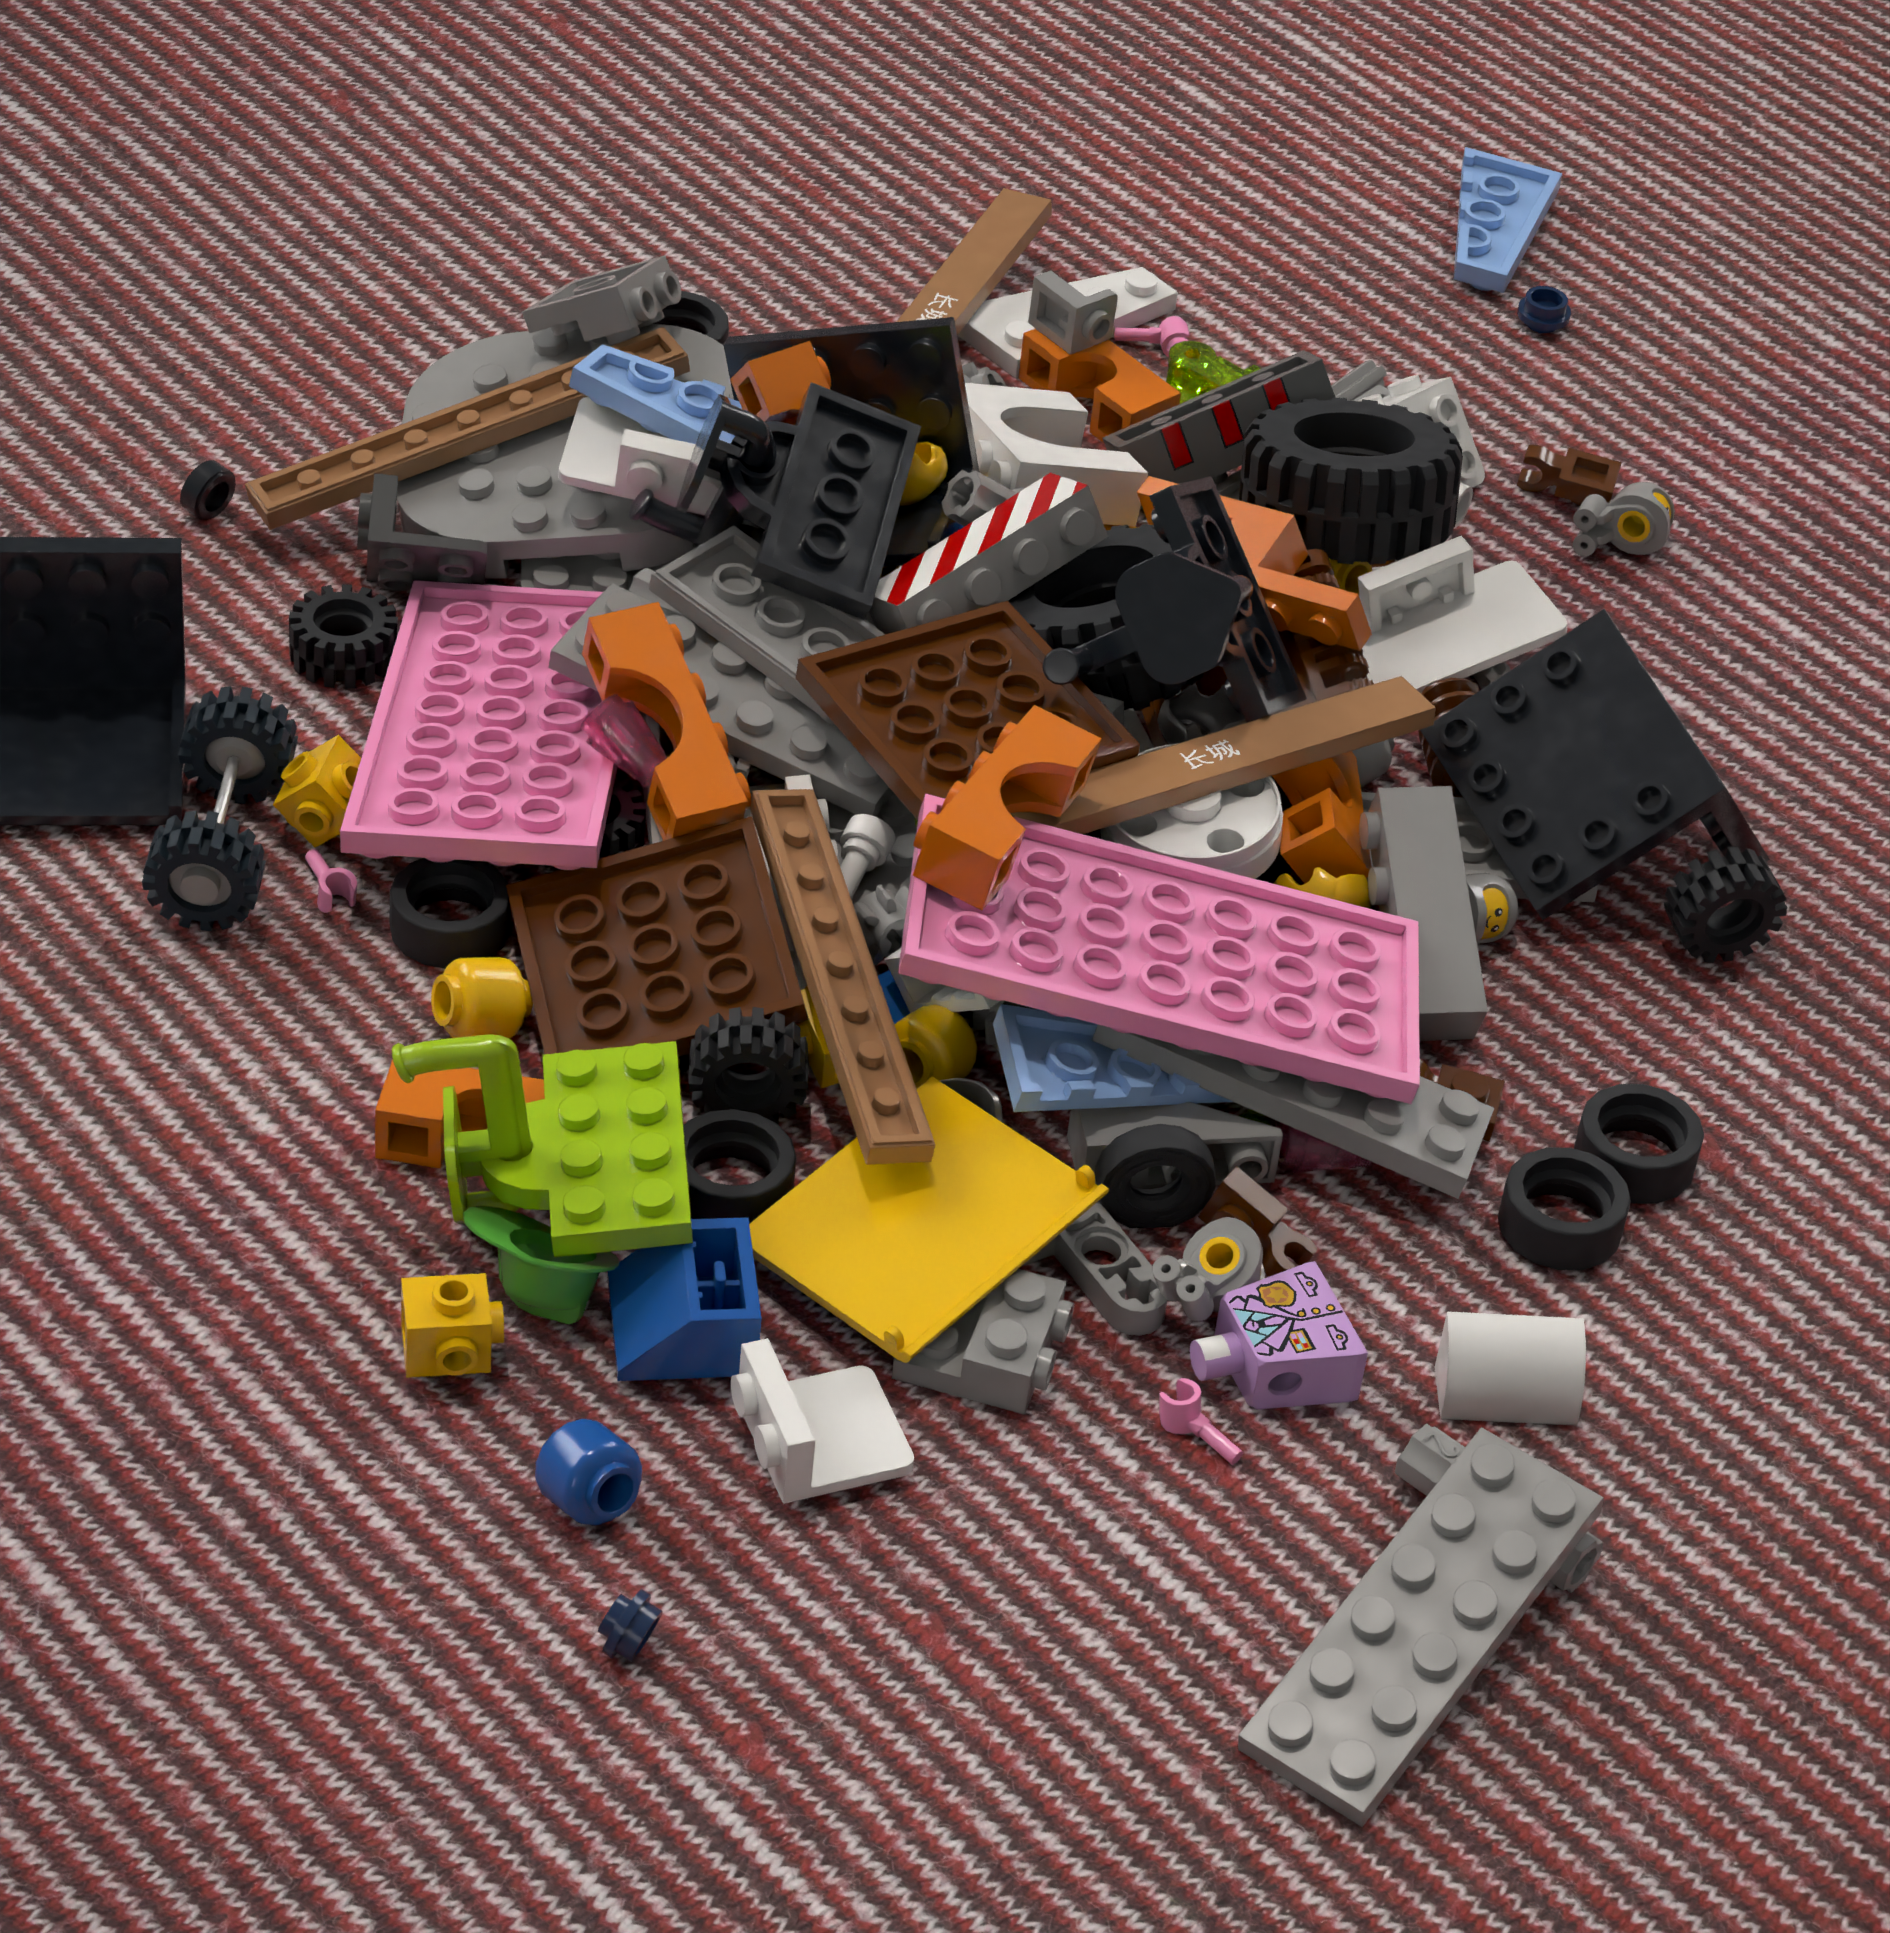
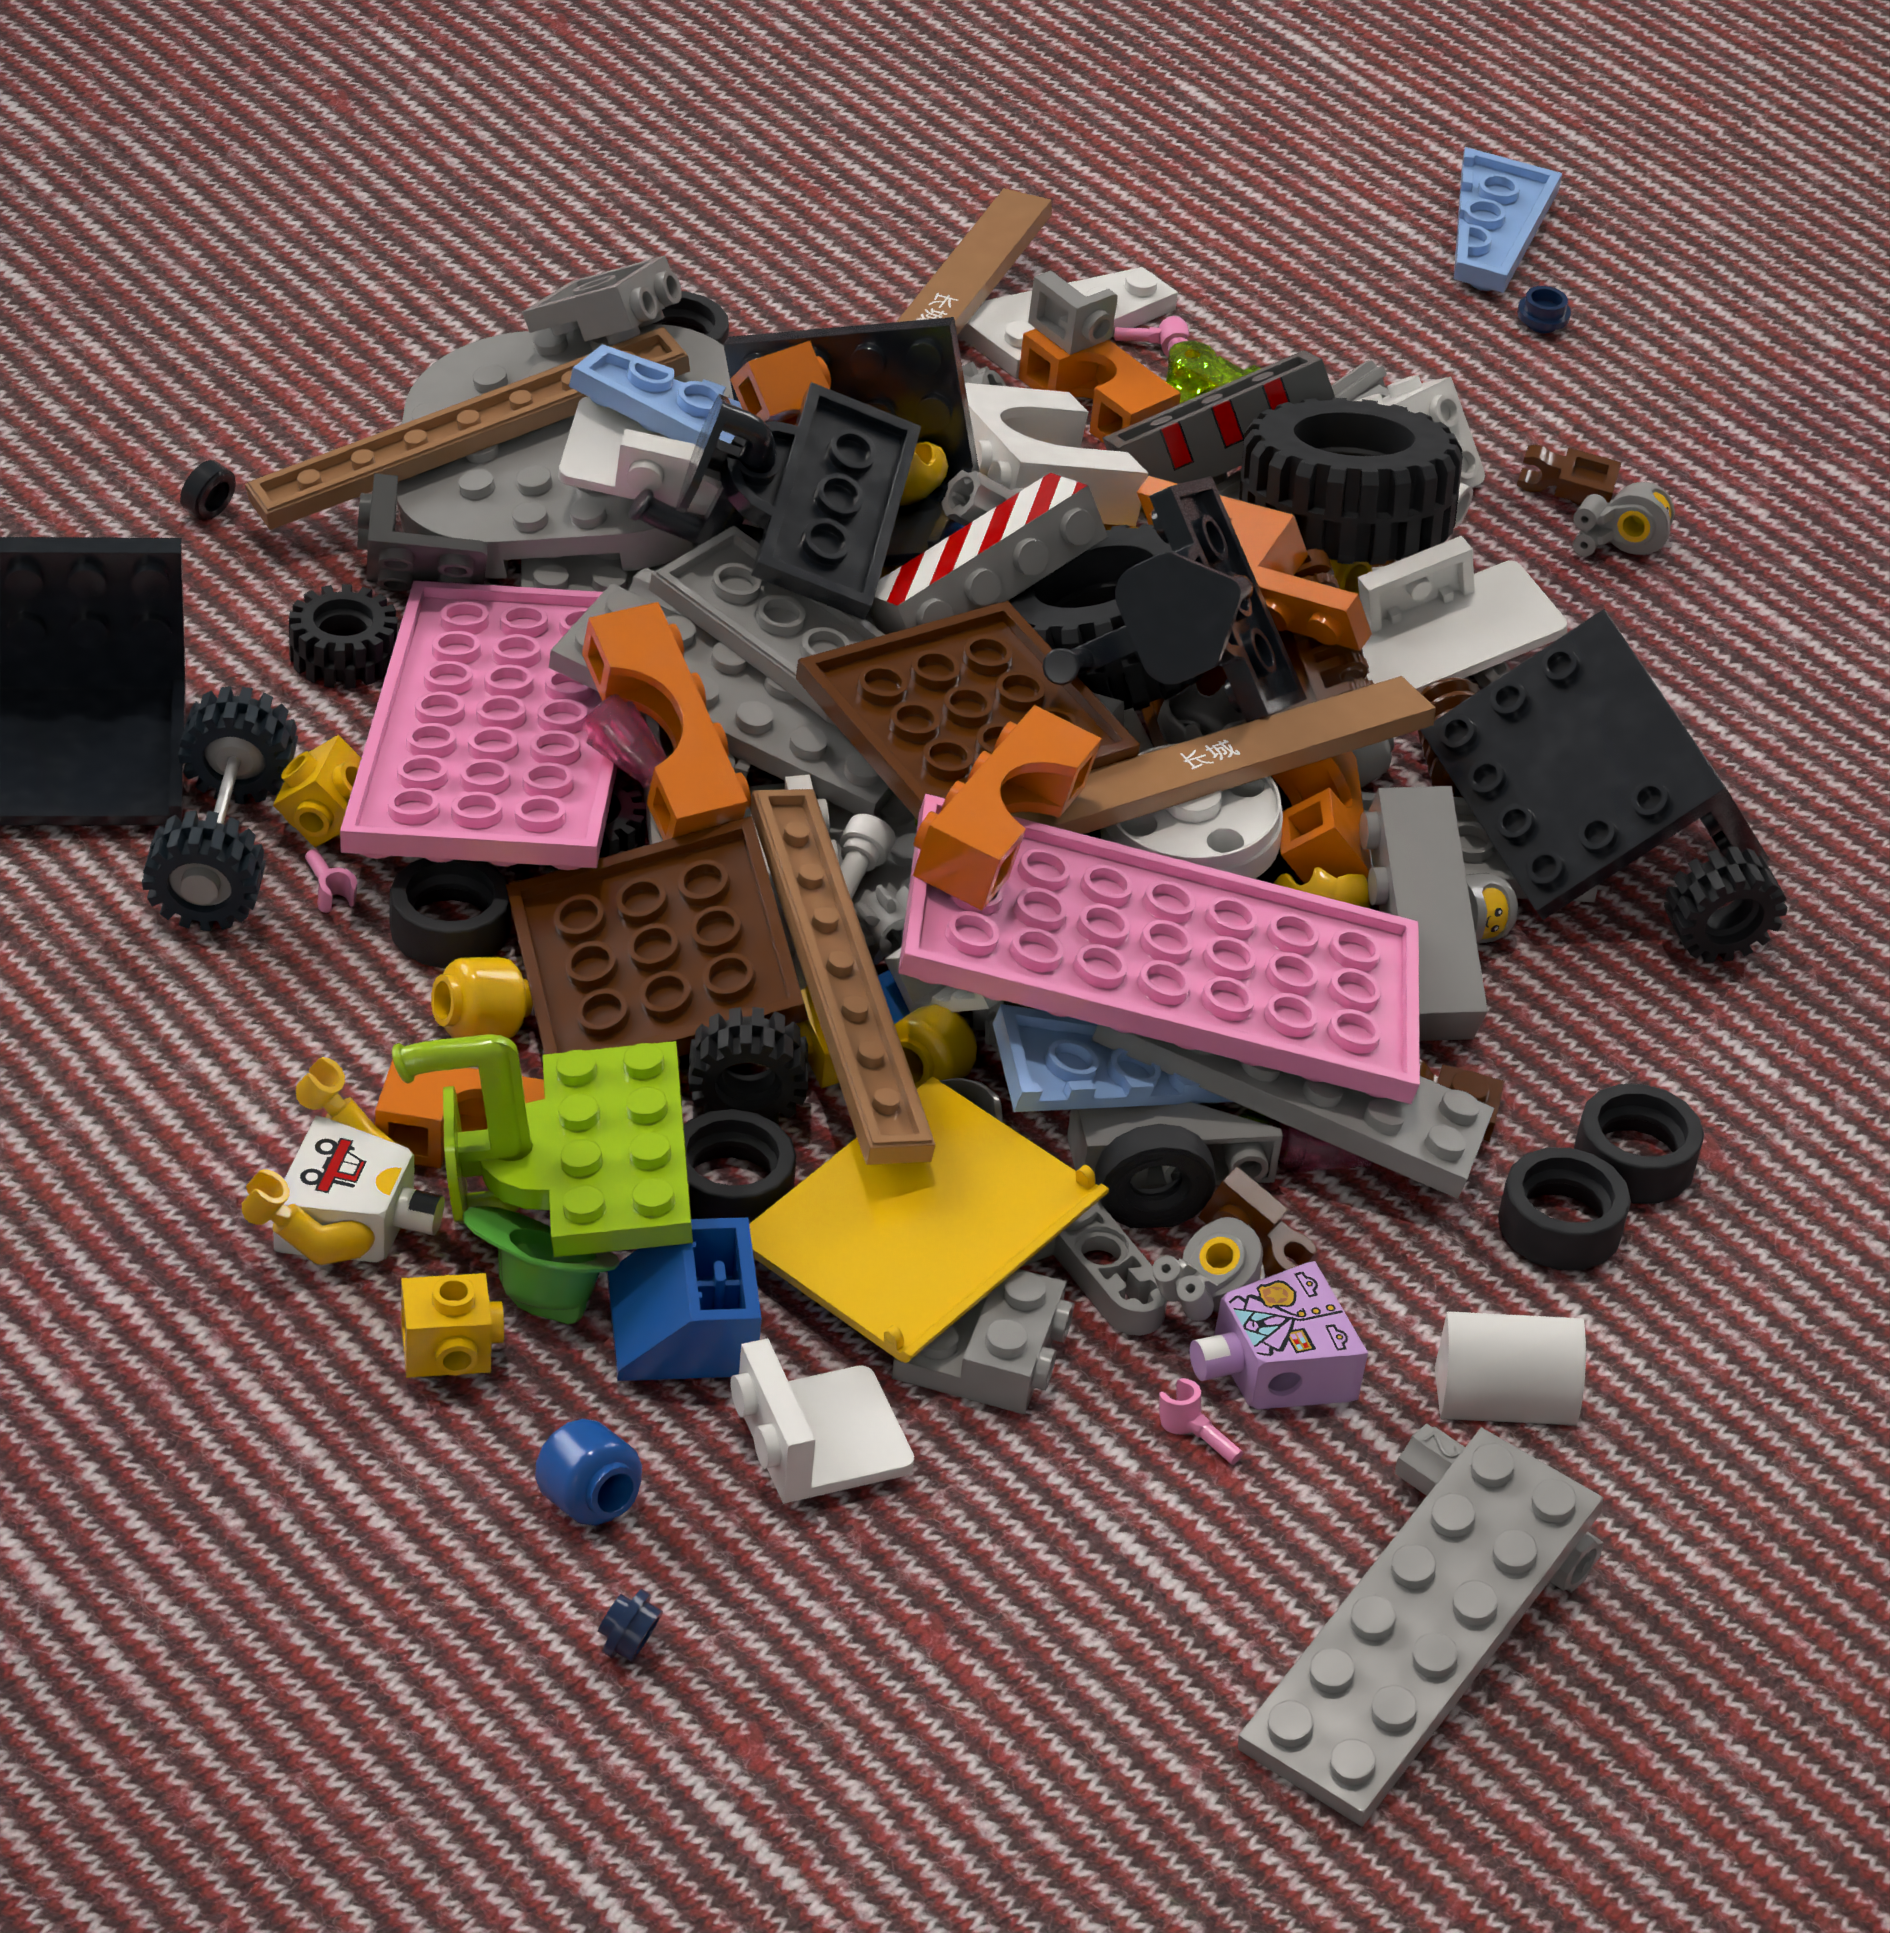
none -> torso [242,1057,445,1265]

